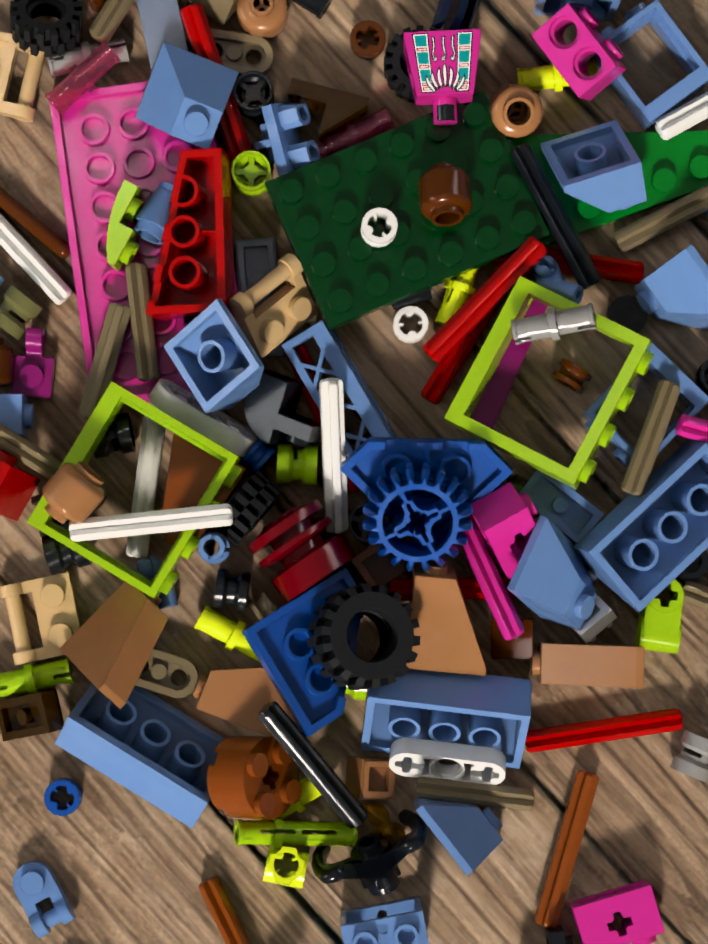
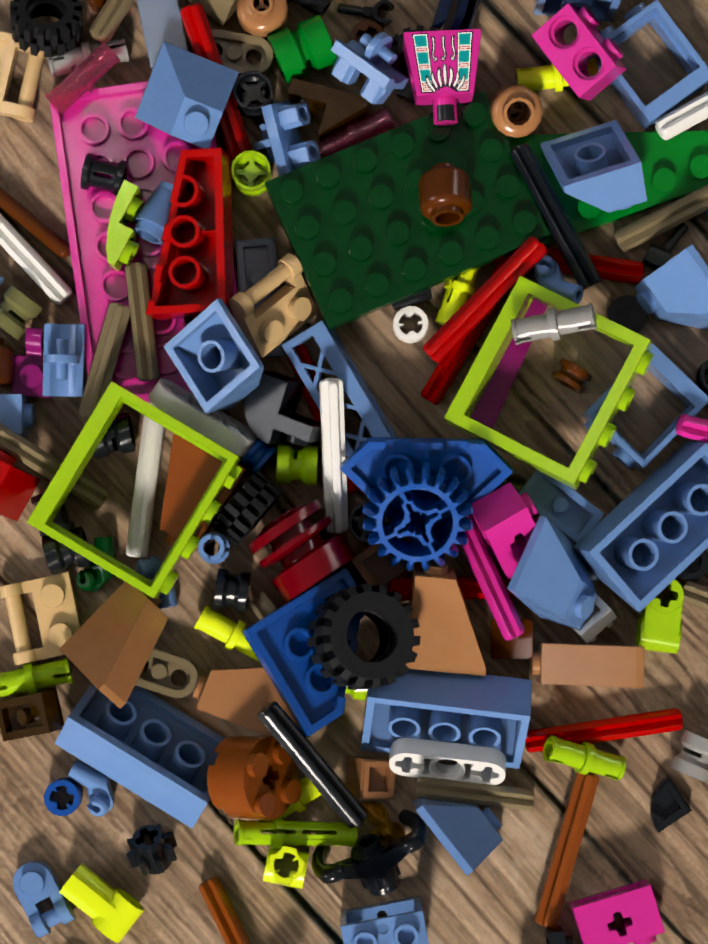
medium nougat head [42,461,105,524] -> none
white axle [69,503,233,542] -> none
white bush [360,207,398,248] -> none
dark tan axle [621,380,680,497] -> none
none -> medium blue hips [42,323,86,397]
none -> neon yellow piece [59,863,145,943]
none -> medium blue arm [67,760,115,817]
none -> dark green arm [76,536,116,592]
none -> black bush [80,153,128,196]
none -> black gear [126,824,177,876]
none -> green wheel [267,14,337,84]
none -> medium blue hips [331,31,409,105]
none -> black hand [338,0,394,28]
none -> lime pin [542,735,627,781]
none -> pearl dark grey hand [642,223,689,270]
none -> black tile [650,776,692,833]

